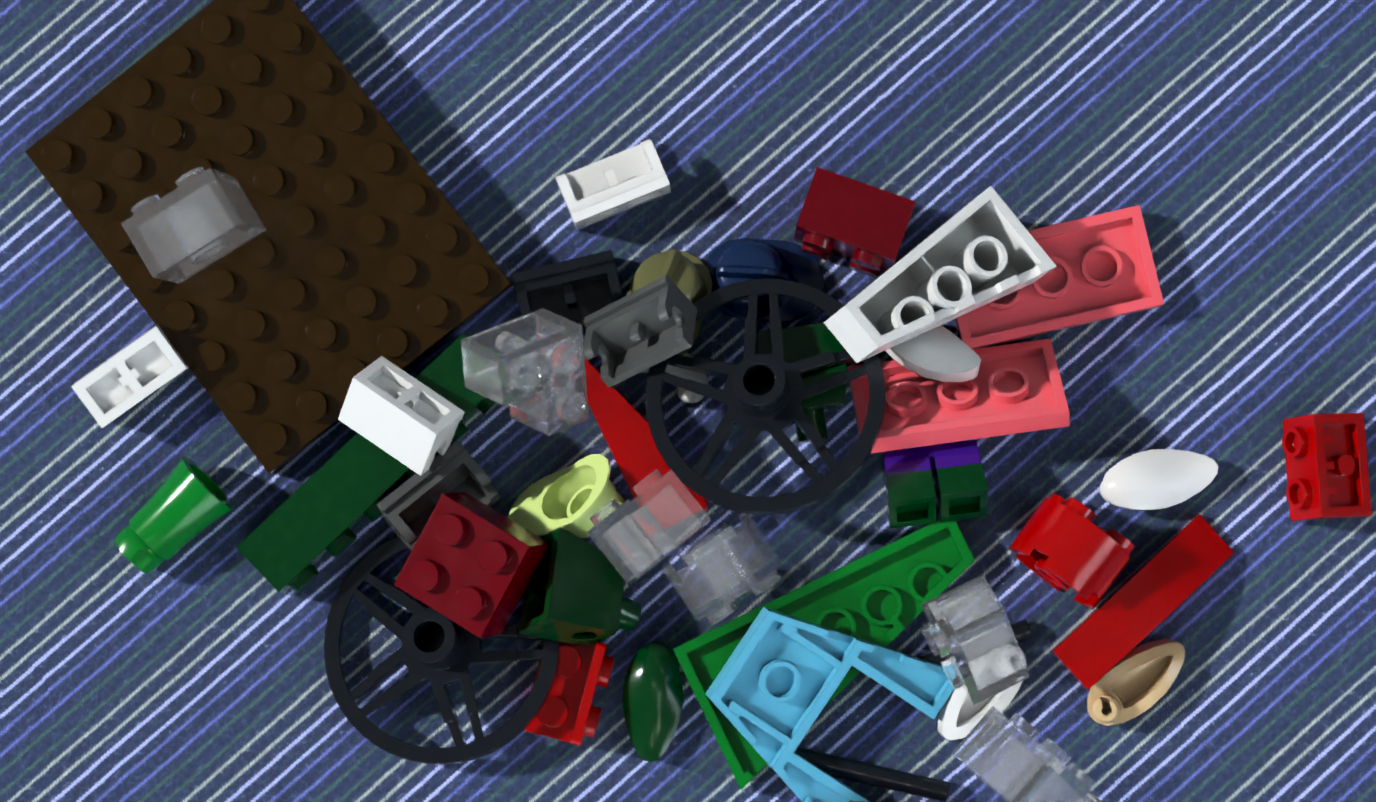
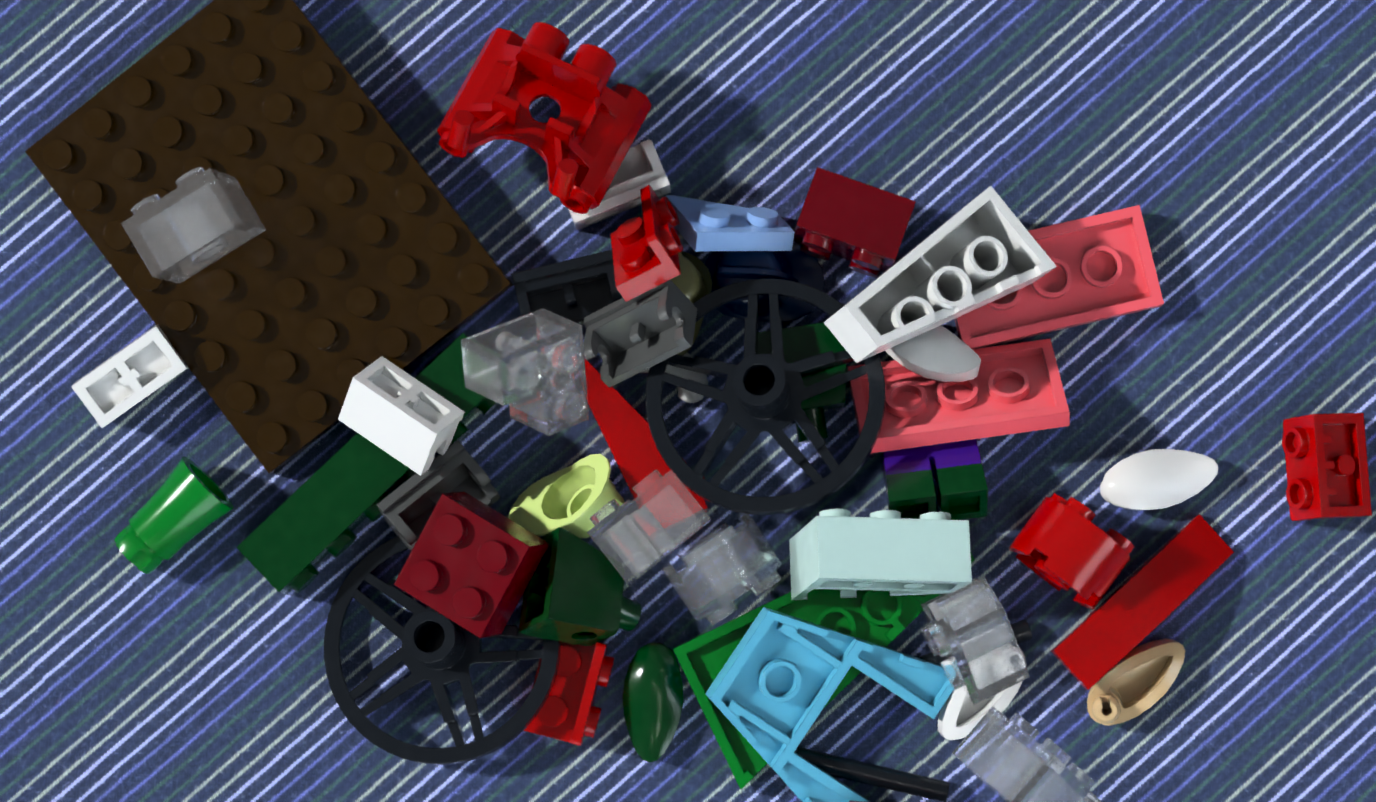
none -> red piece [437,22,652,214]
none -> red bracket [610,185,683,302]
none -> light blue wing [666,195,795,252]
none -> light aqua wedge [789,509,972,600]

